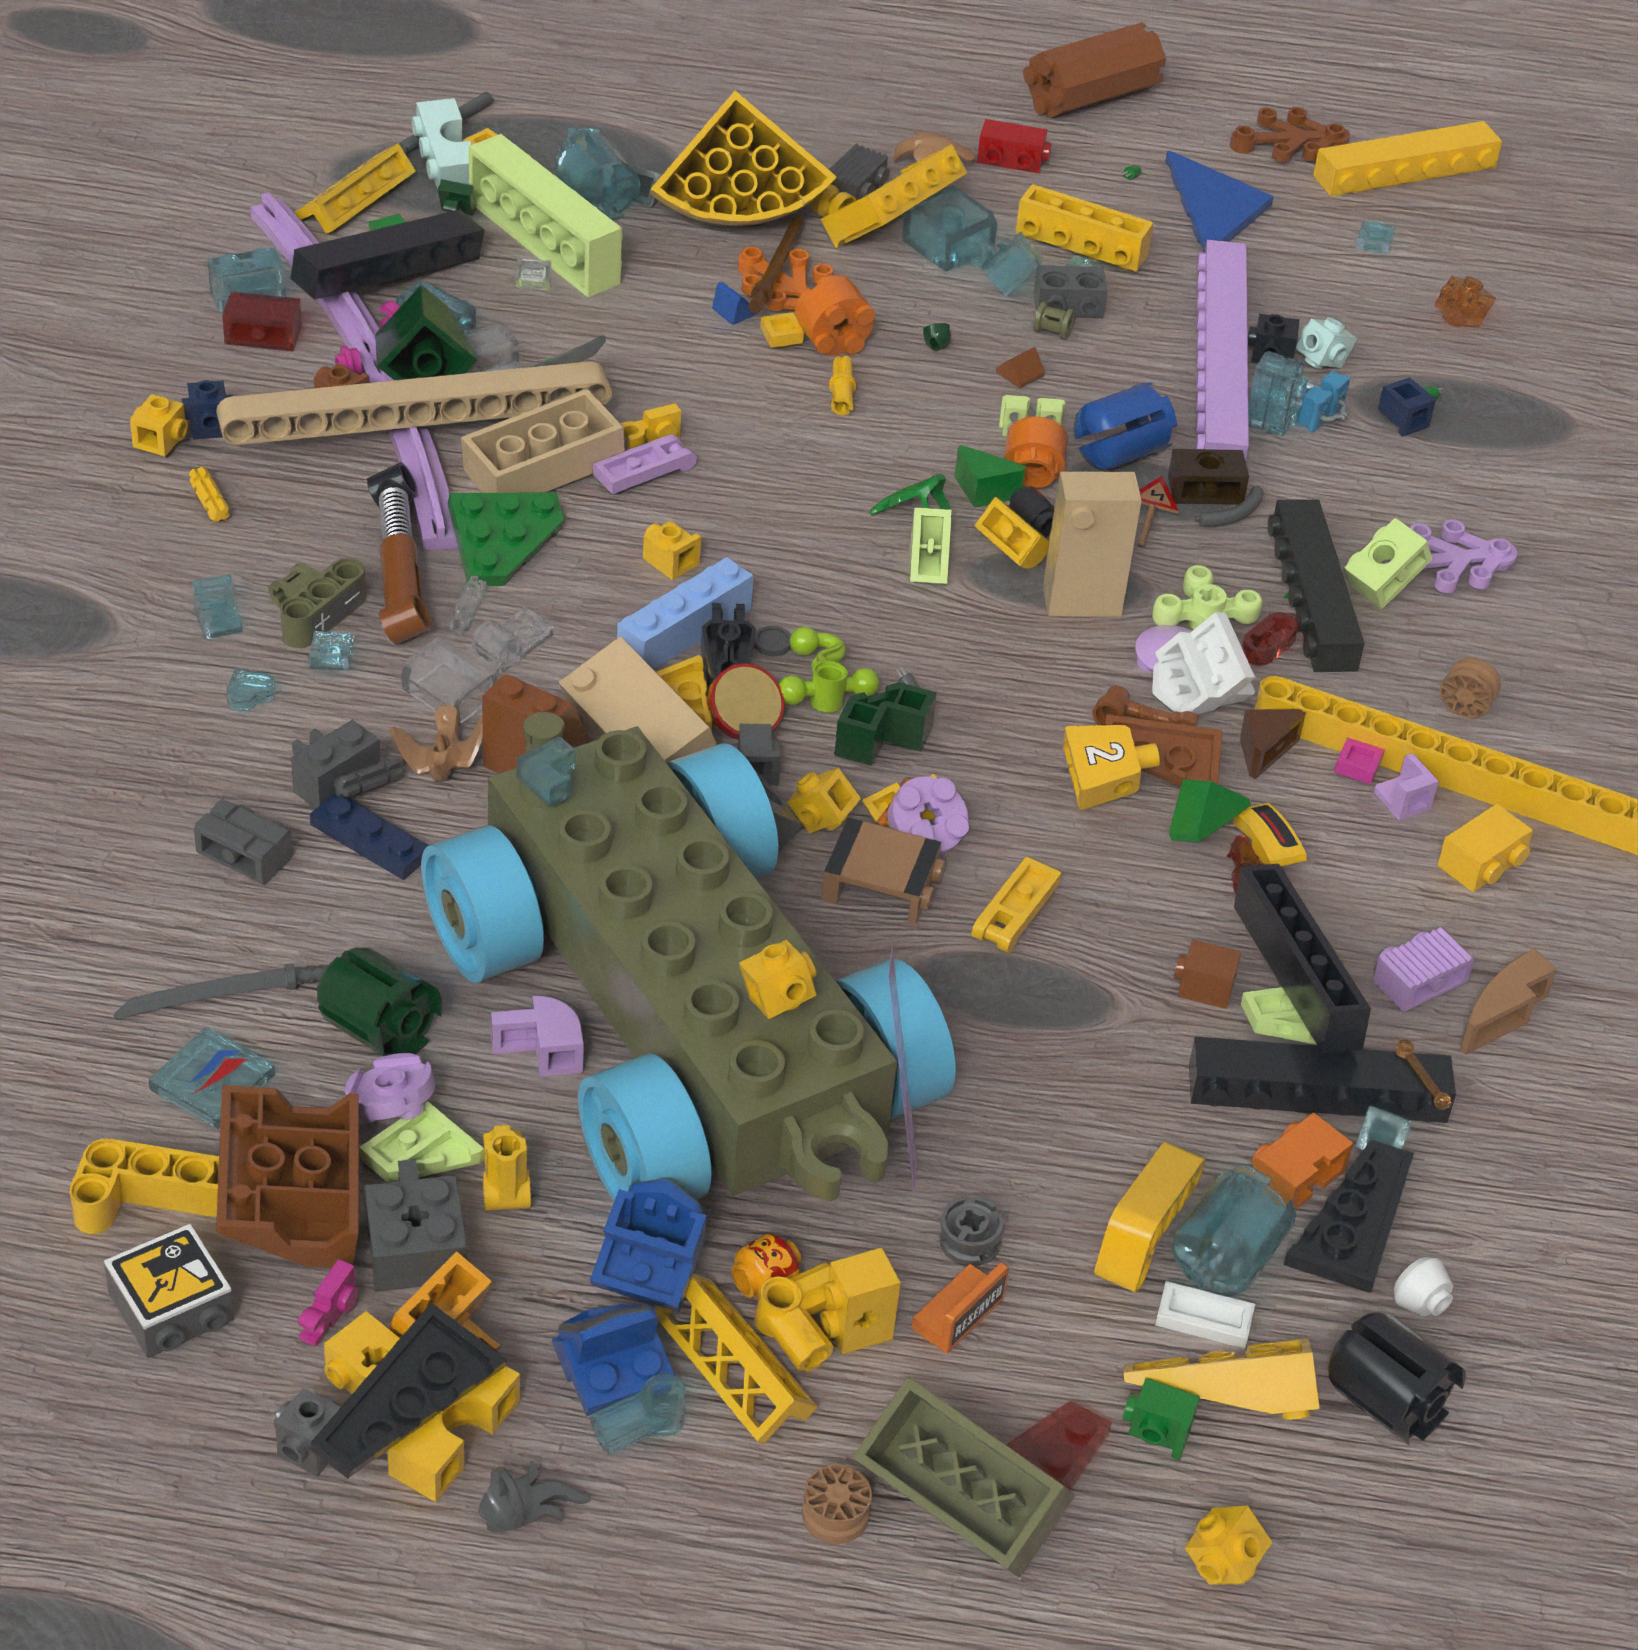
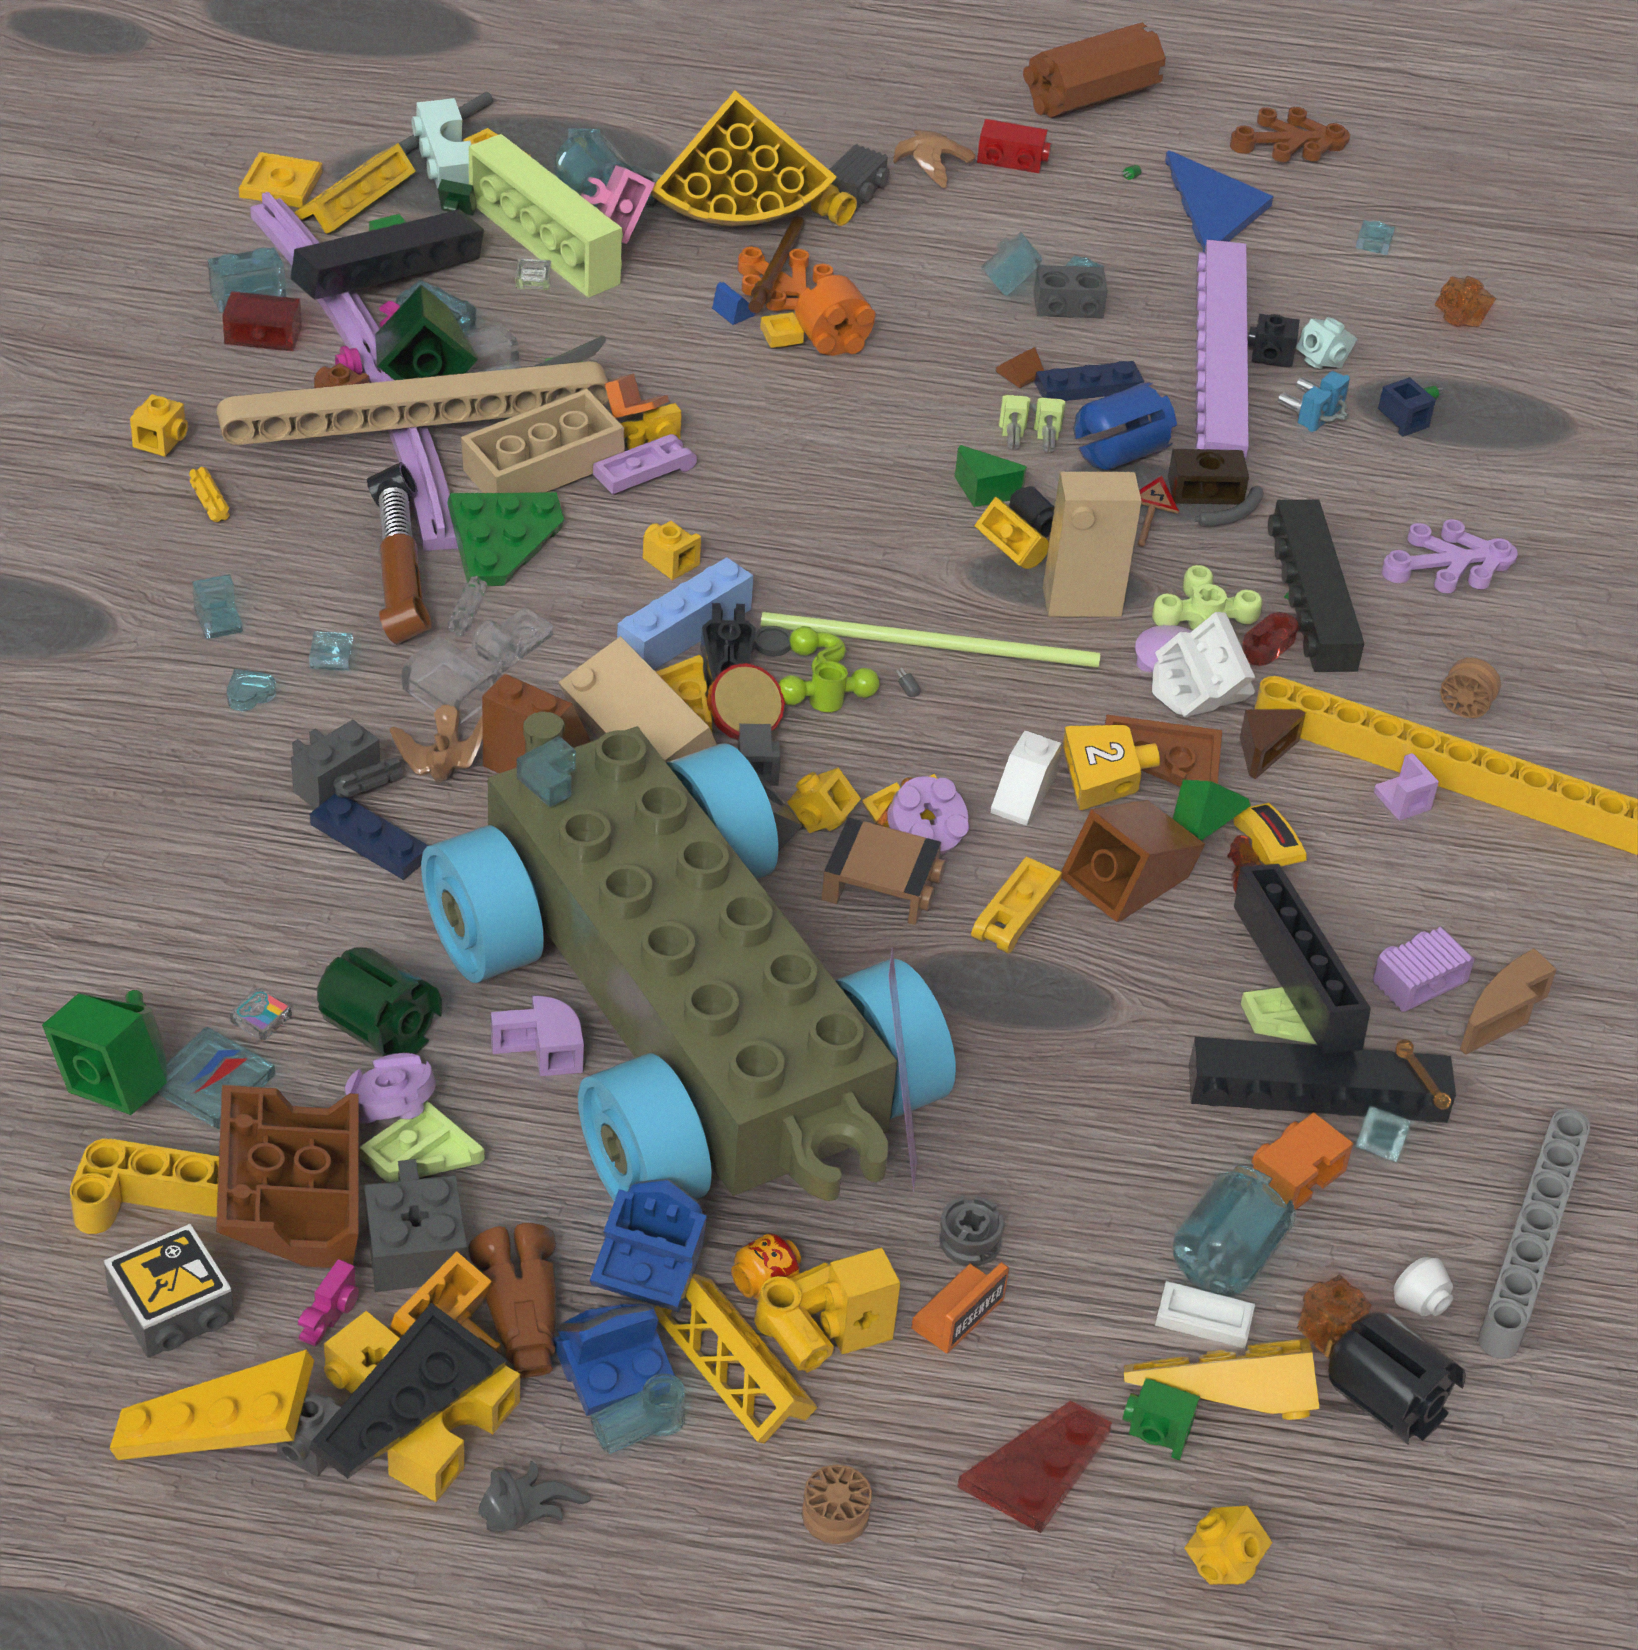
dark grey sword [113,963,329,1019] -> none
dark blue brick [181,380,233,440] -> none
dark grey brick [194,798,293,885] -> none
olive beam [269,558,366,648] -> none
yellow piece [483,1125,531,1211] -> none
yellow brick [739,939,817,1019] -> none
yellow window [820,144,967,248] -> none
yellow axle [829,355,856,416] -> none
dark green brick [834,682,937,766] -> none
olive brick [852,1377,1075,1578] -> none
green piece [870,474,952,519] -> none
clear light blue hinge [902,186,997,272] -> none
yellowish green slope [910,508,952,584] -> none
dark green hinge [923,323,951,351] -> none
orange piece [1004,416,1068,489] -> none
yellow brick [1015,184,1154,272] -> none
olive bush [1033,301,1076,339] -> none
dark orange brick [1092,686,1199,726] -> none
yellow beam [1094,1141,1206,1293] -> none
dark orange brick [1174,940,1241,1009] -> none
clear light blue brick [1248,351,1308,436] -> none
black wing [1283,1140,1414,1293] -> none
yellow brick [1313,121,1502,196] -> none
dark pink plate [1334,738,1385,785] -> none
yellowish green brick [1344,518,1433,610] -> none
yellow brick [1437,804,1533,893] -> none
none -> green piece [42,990,167,1115]
none -> yellow wing [109,1349,314,1460]
none -> clear tile [230,987,292,1042]
none -> yellow tile [239,152,323,208]
none -> dark orange piece [468,1223,556,1378]
none -> bright pink brick [581,165,655,244]
none -> orange panel [605,373,669,418]
none -> yellowish green piece [761,612,1100,668]
none -> white slope [990,731,1061,826]
none -> dark blue plate [1035,361,1145,401]
none -> dark orange slope [1061,800,1205,922]
none -> clear orange brick [1297,1274,1371,1359]
none -> light grey beam [1479,1108,1590,1359]

